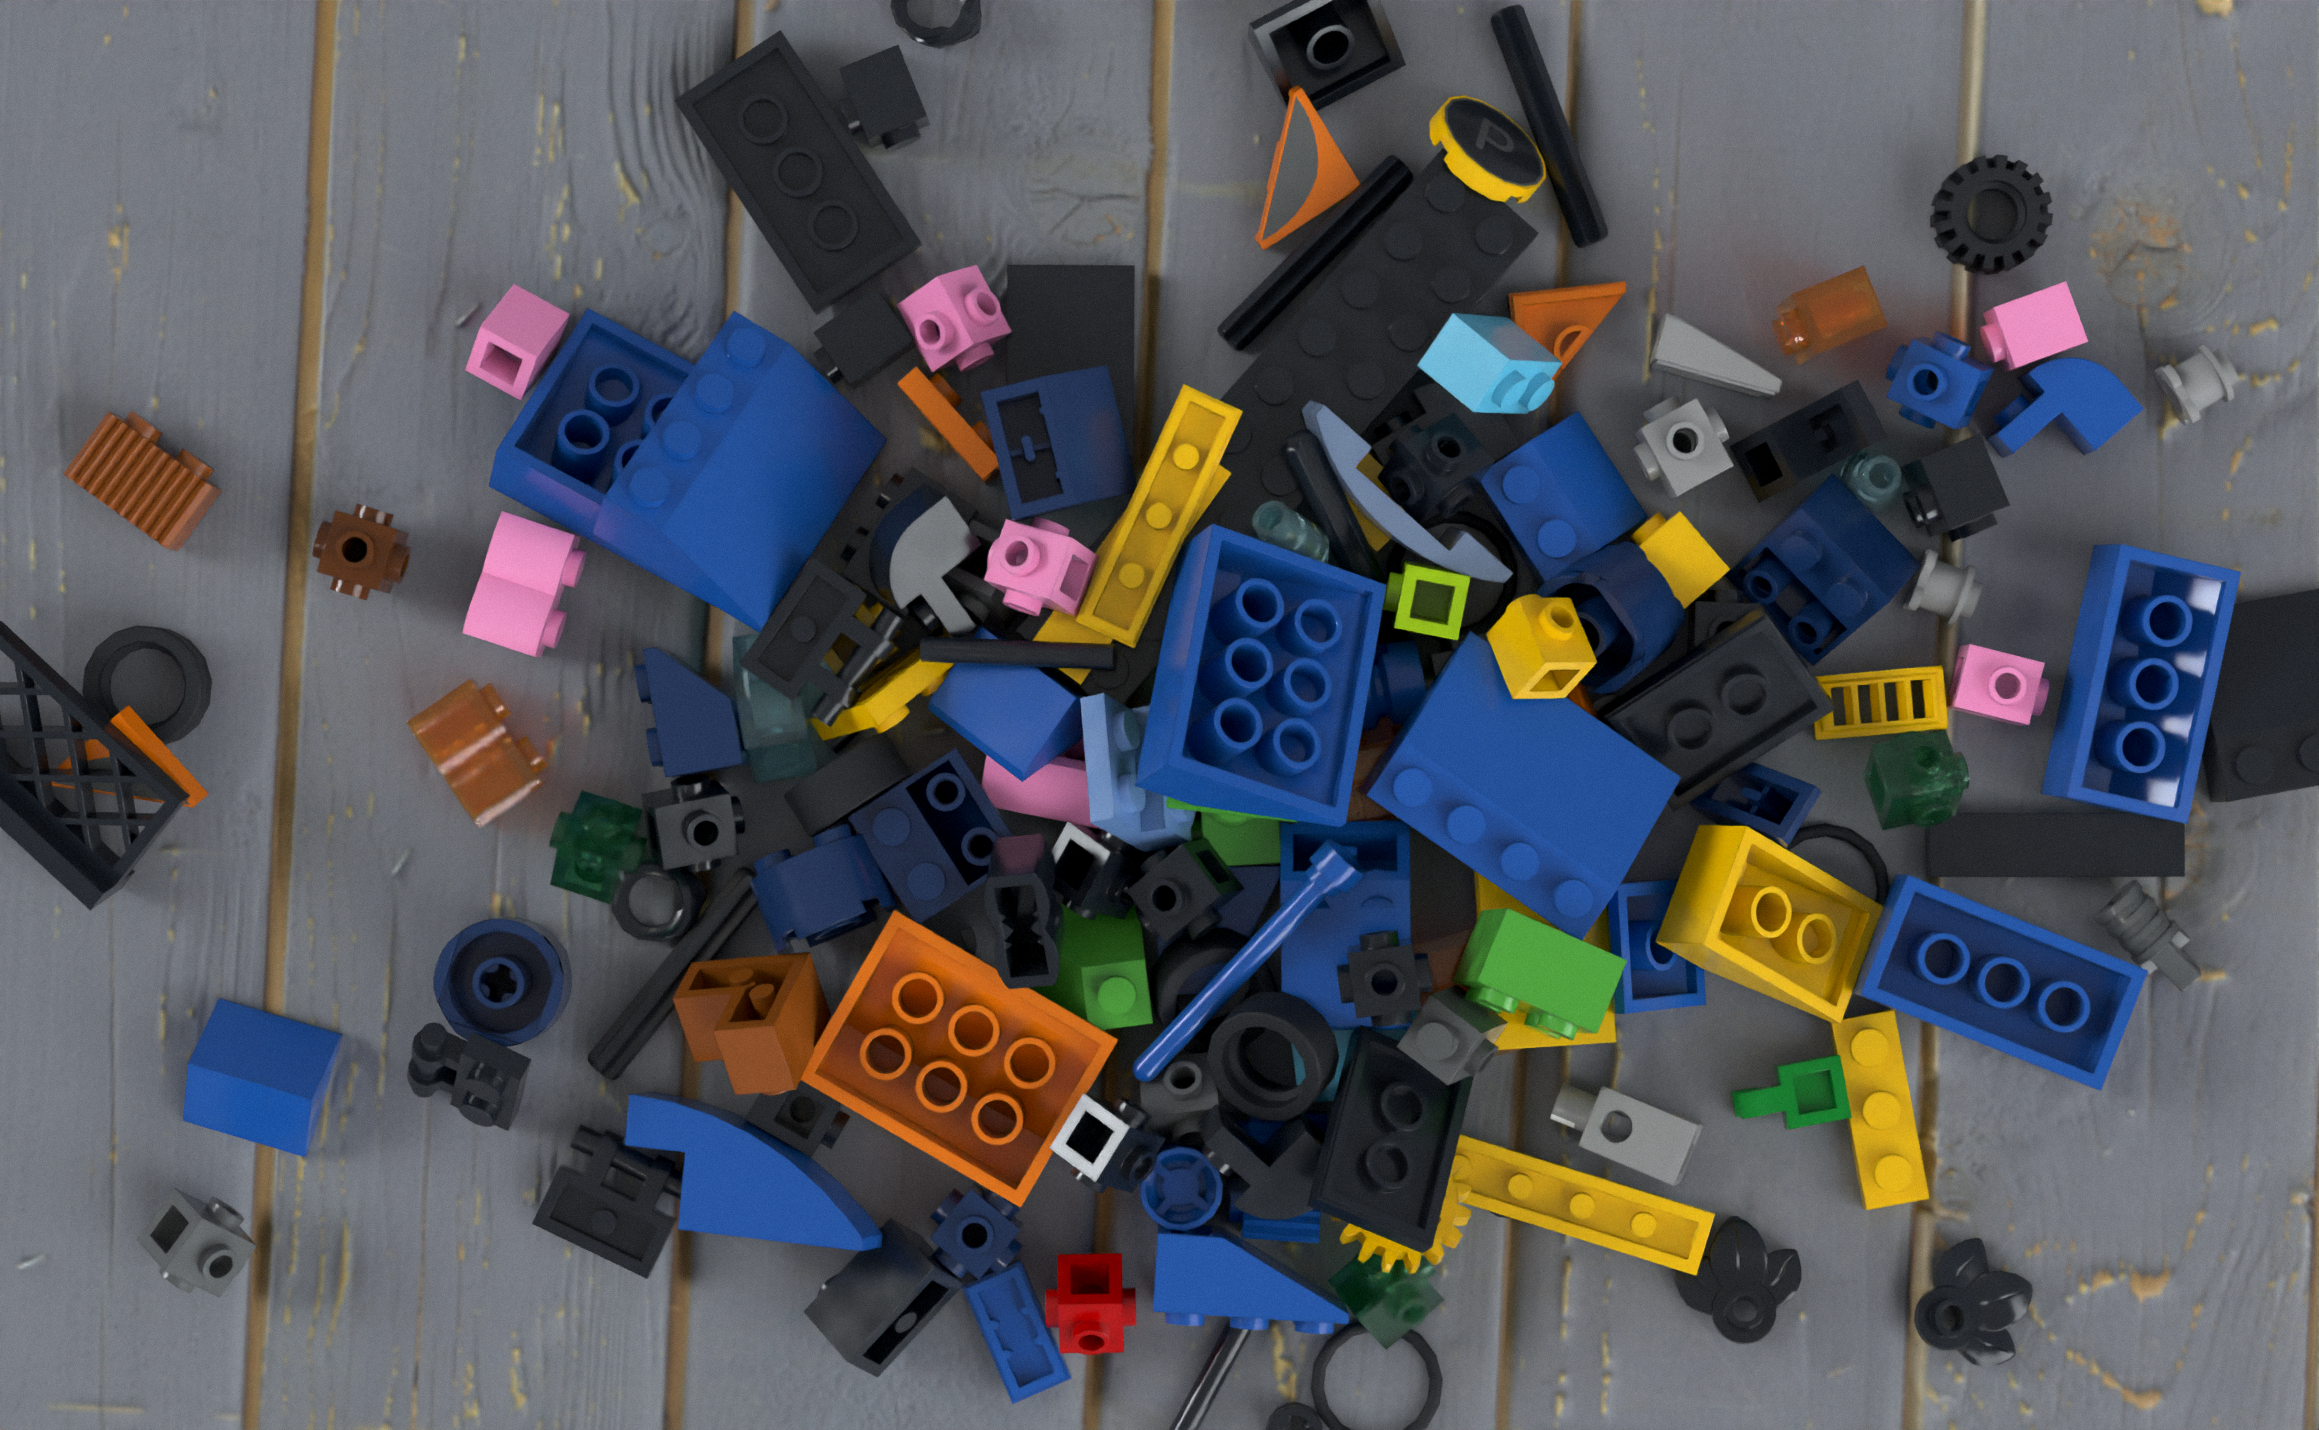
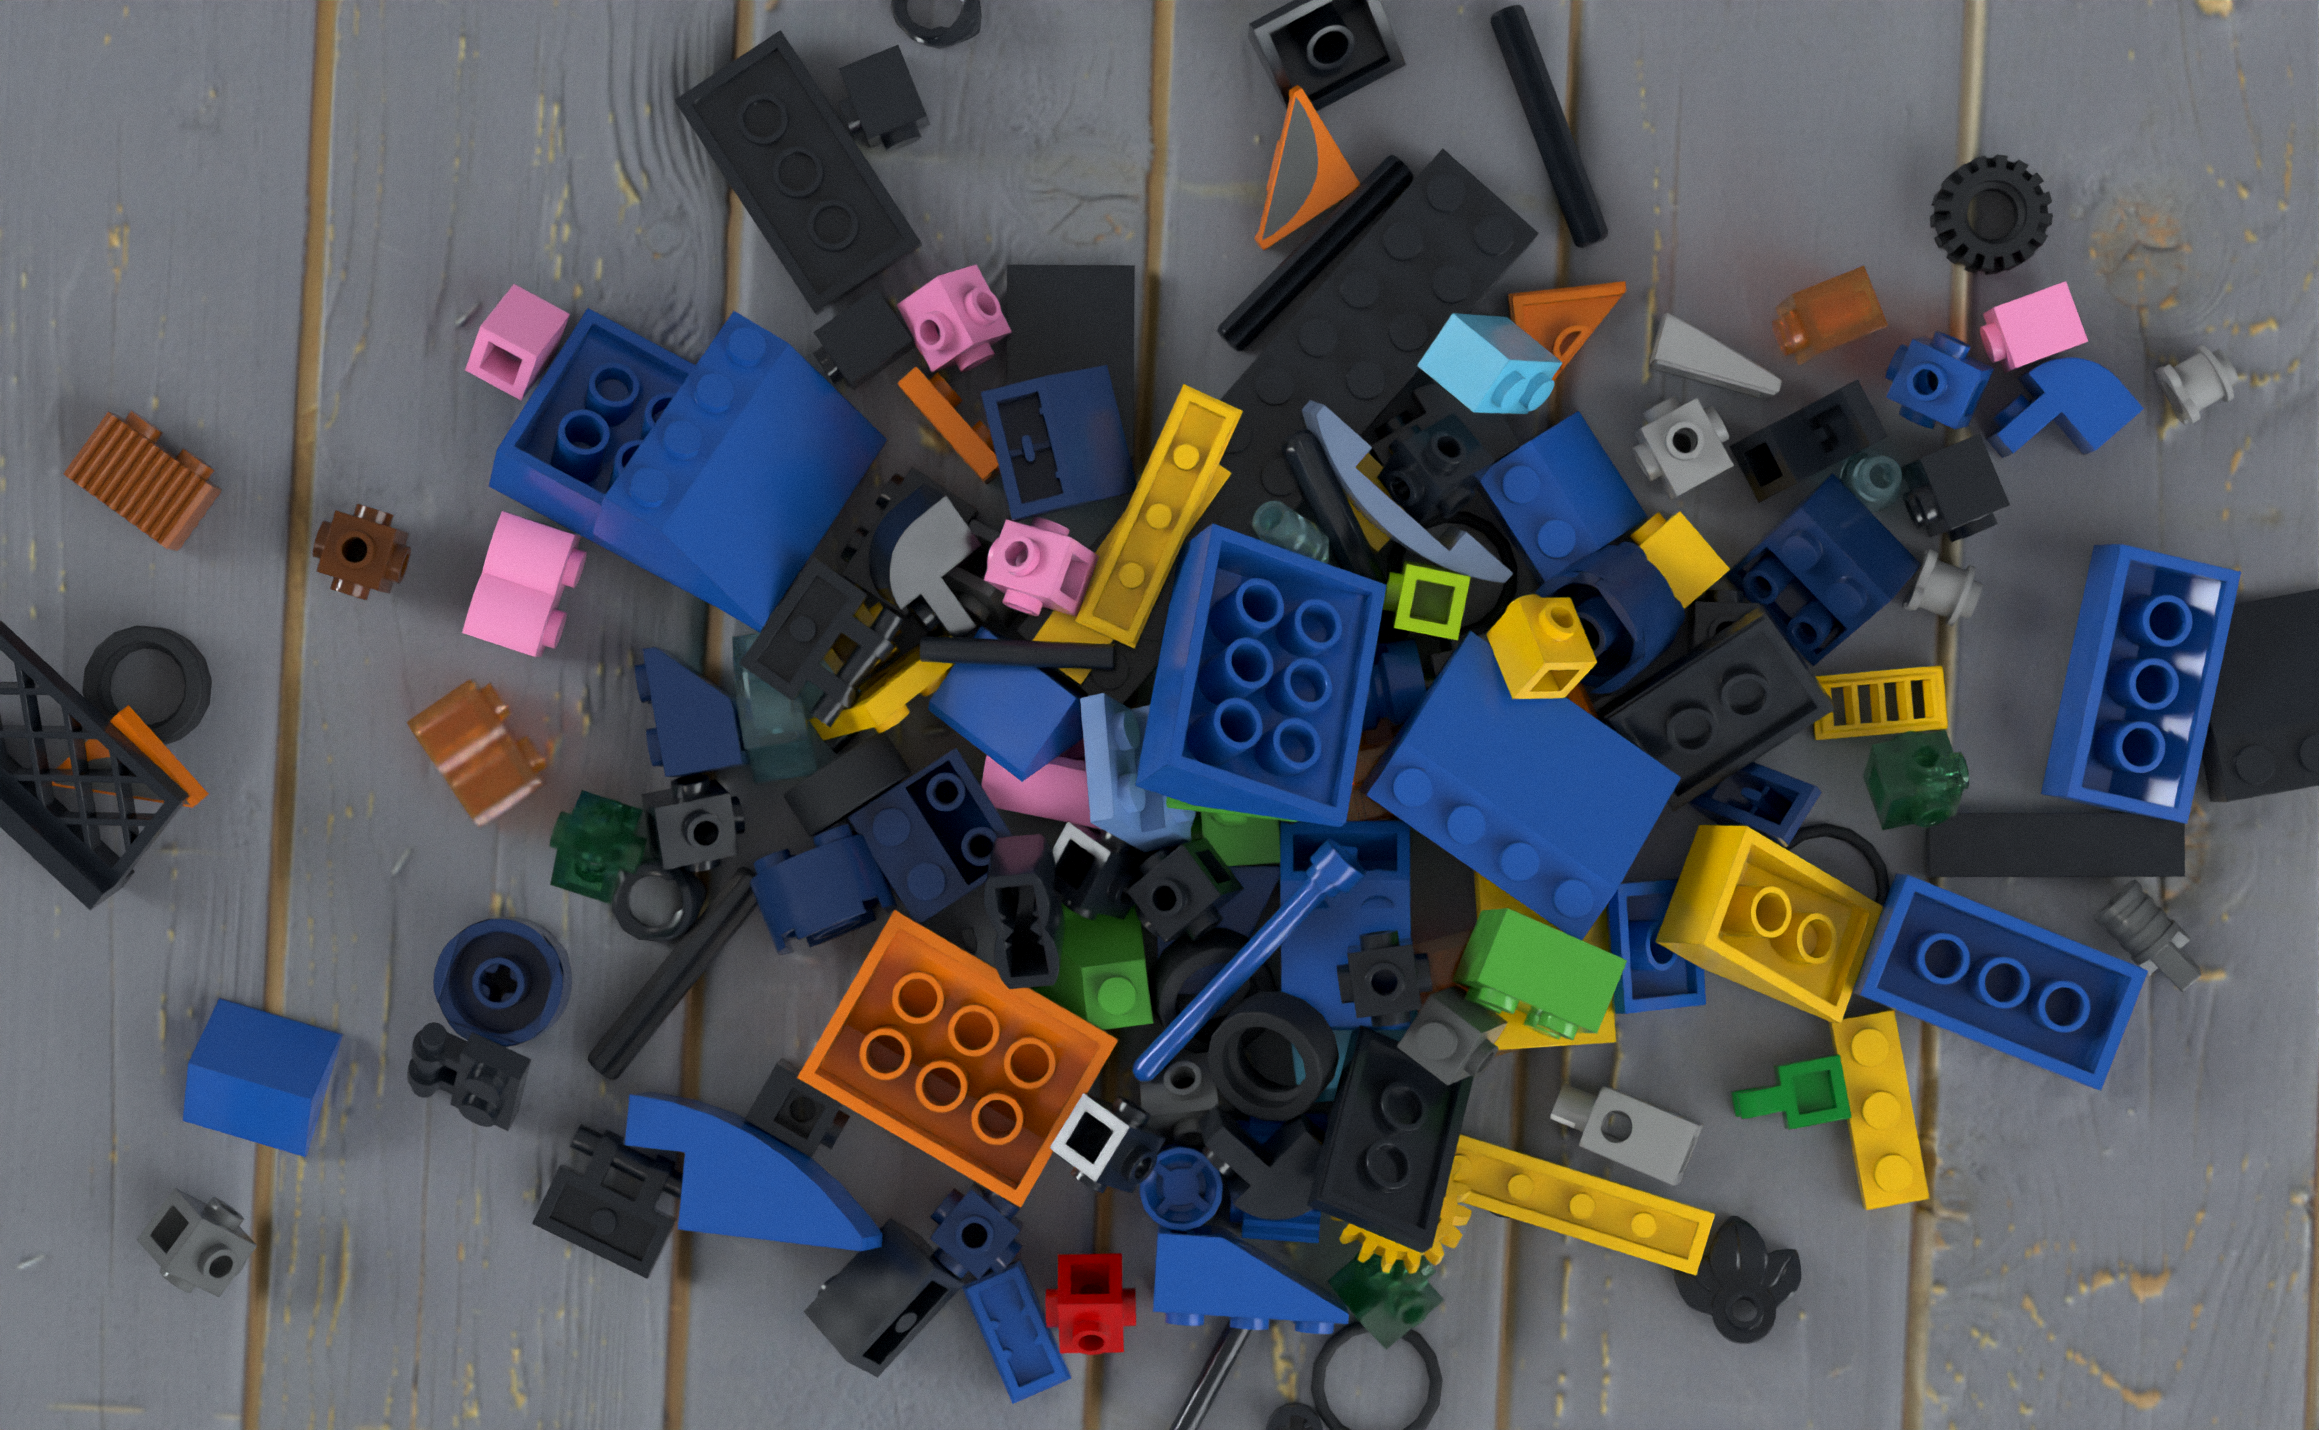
dark orange brick [673,952,831,1096] -> none
tile [1429,95,1546,203] -> none
black plate [1914,1238,2033,1367] -> none
bright pink brick [1946,644,2049,726] -> none

